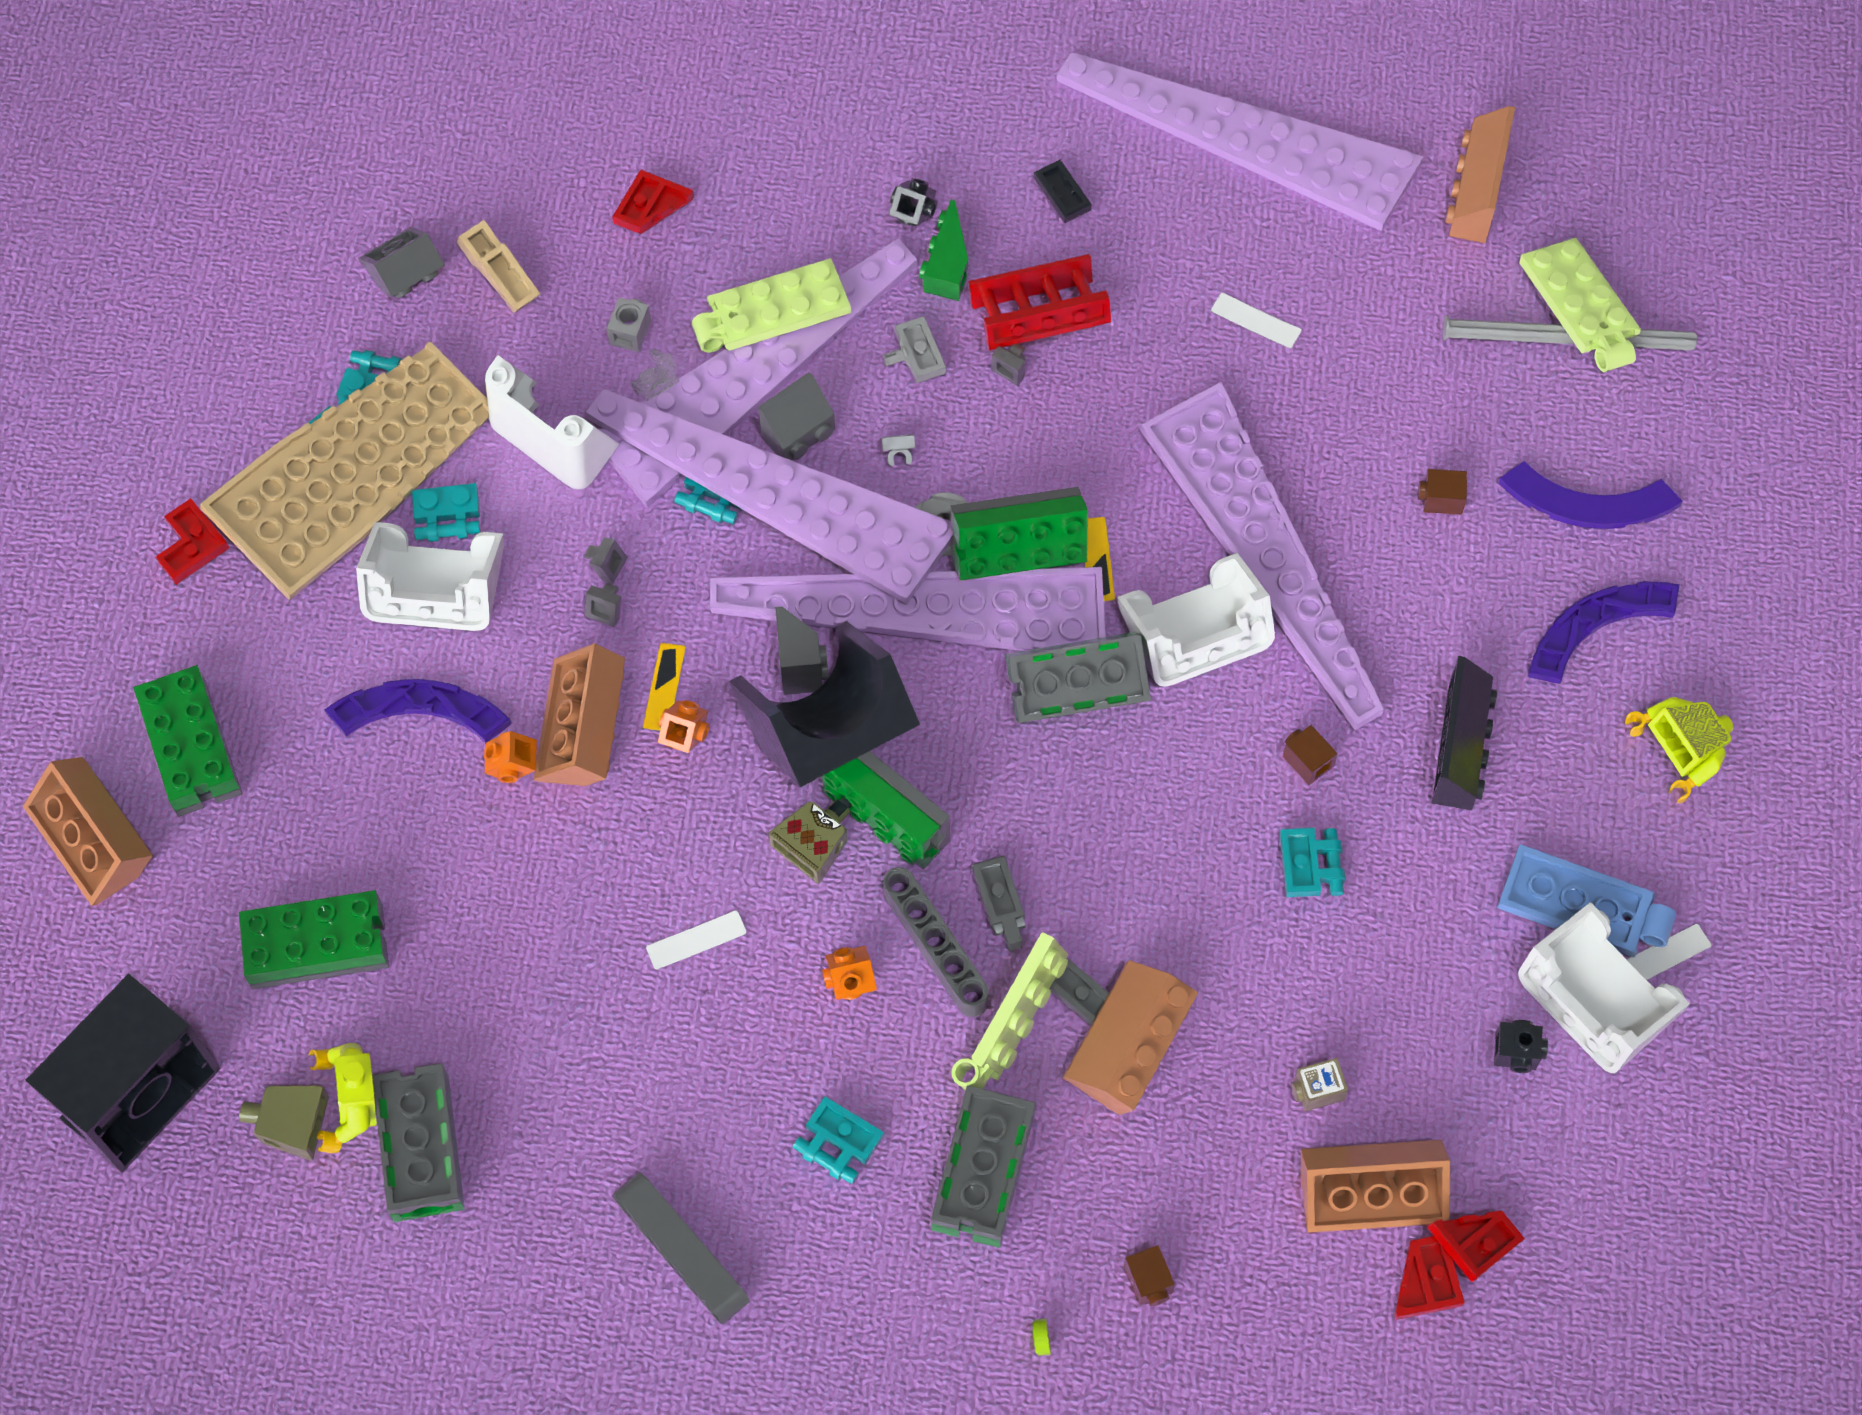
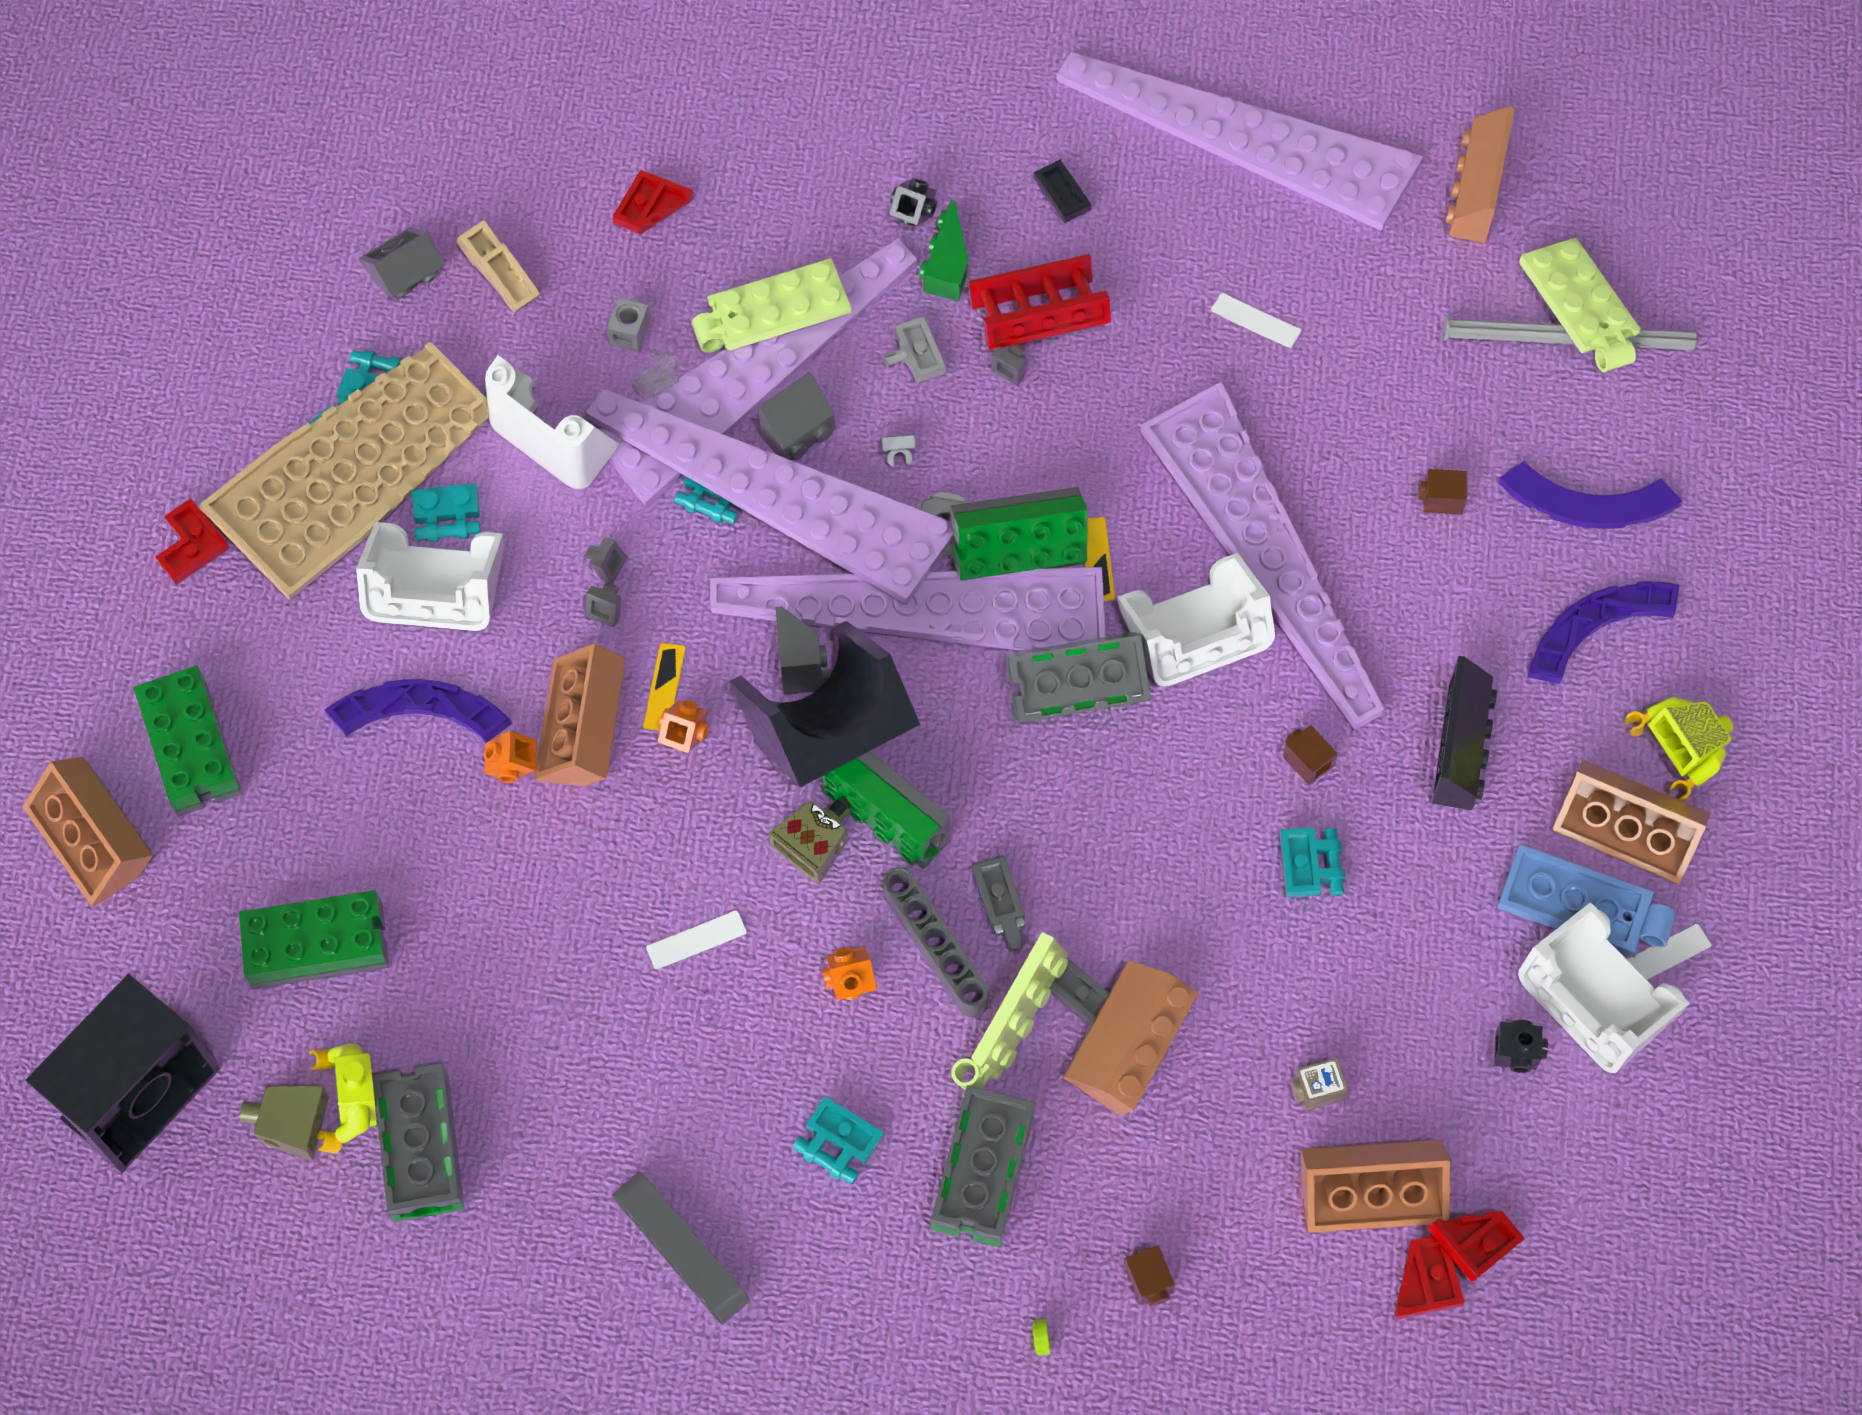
none -> nougat slope [1552,760,1710,884]

